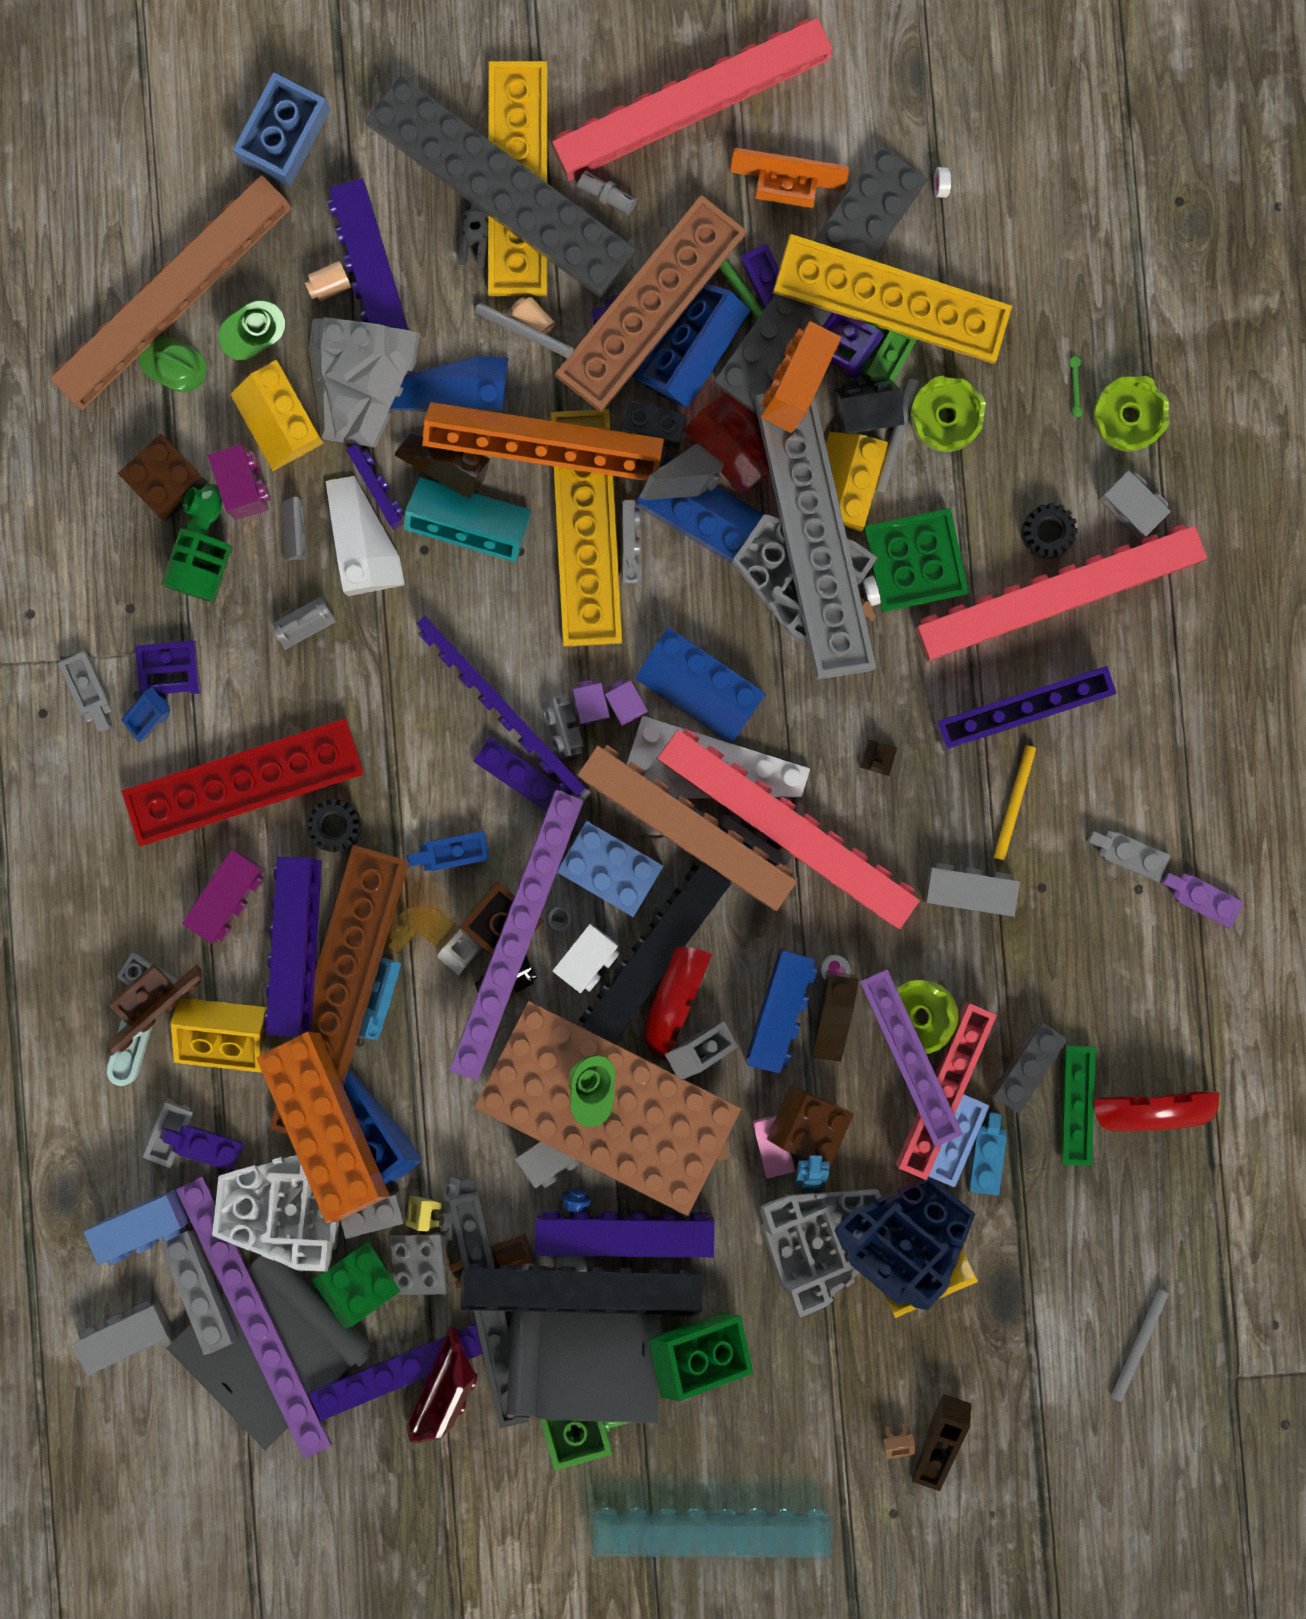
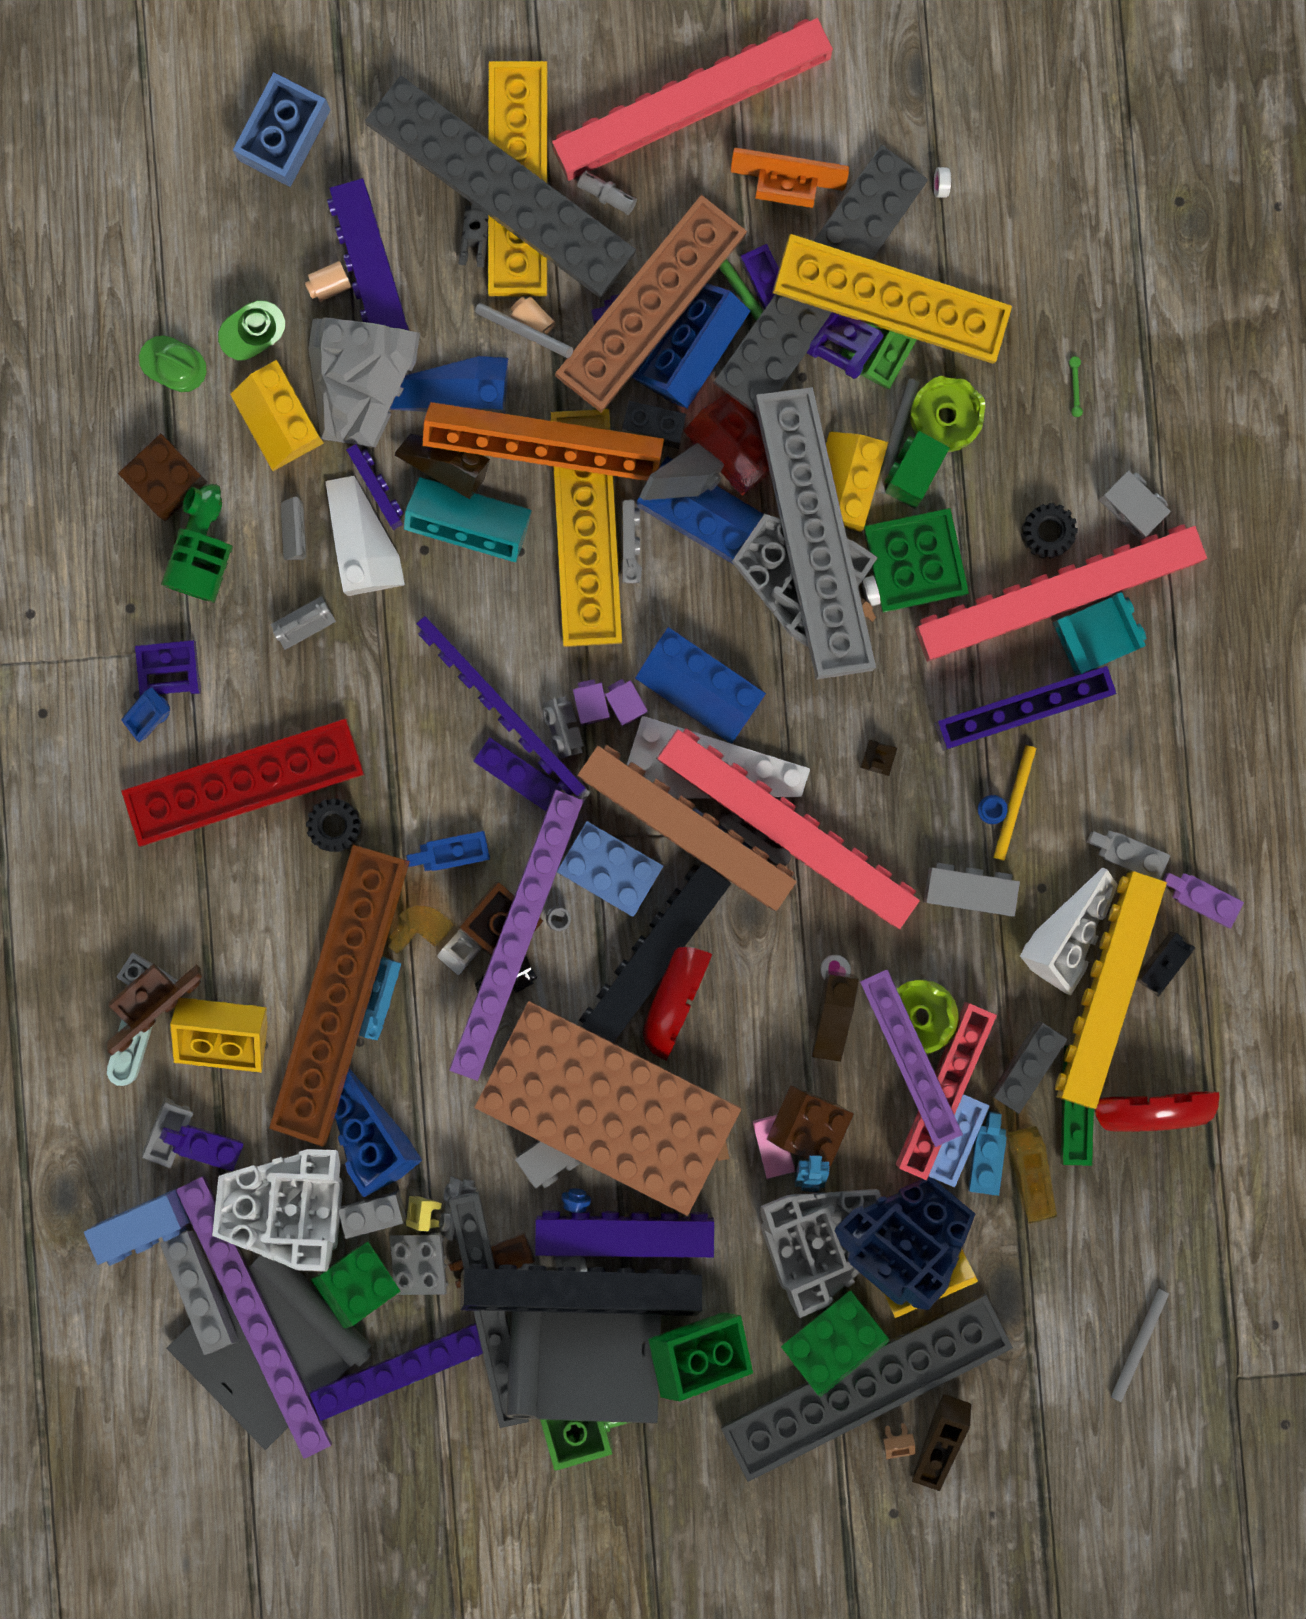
nougat brick [50,175,292,410] -> none
light grey hinge [58,650,113,733] -> none
light grey brick [72,1300,174,1377] -> none
magenta brick [182,850,265,943] -> none
magenta brick [208,444,271,520] -> none
orange brick [256,1032,390,1223] -> none
dark purple brick [264,857,322,1037] -> none
dark red wedge [406,1326,478,1443] -> none
white brick [553,923,620,994] -> none
bright green piece [568,1055,615,1127] -> none
clear light blue brick [593,1508,832,1558] -> none
light grey brick [665,1021,738,1080] -> none
blue slope [745,948,818,1073] -> none
orange brick [760,321,842,433] -> none
black brick [834,376,905,434] -> none
lime plate [1093,376,1170,452] -> none
none -> dark grey plate [721,1293,1013,1482]
none -> green brick [781,1290,890,1397]
none -> green brick [884,431,950,509]
none -> blue plate [977,795,1007,824]
none -> clear yellow slope [1008,1126,1057,1224]
none -> white wedge [1020,868,1118,996]
none -> teal panel [1052,592,1146,676]
none -> yellow brick [1055,871,1167,1109]
none -> black hinge [1137,932,1196,997]

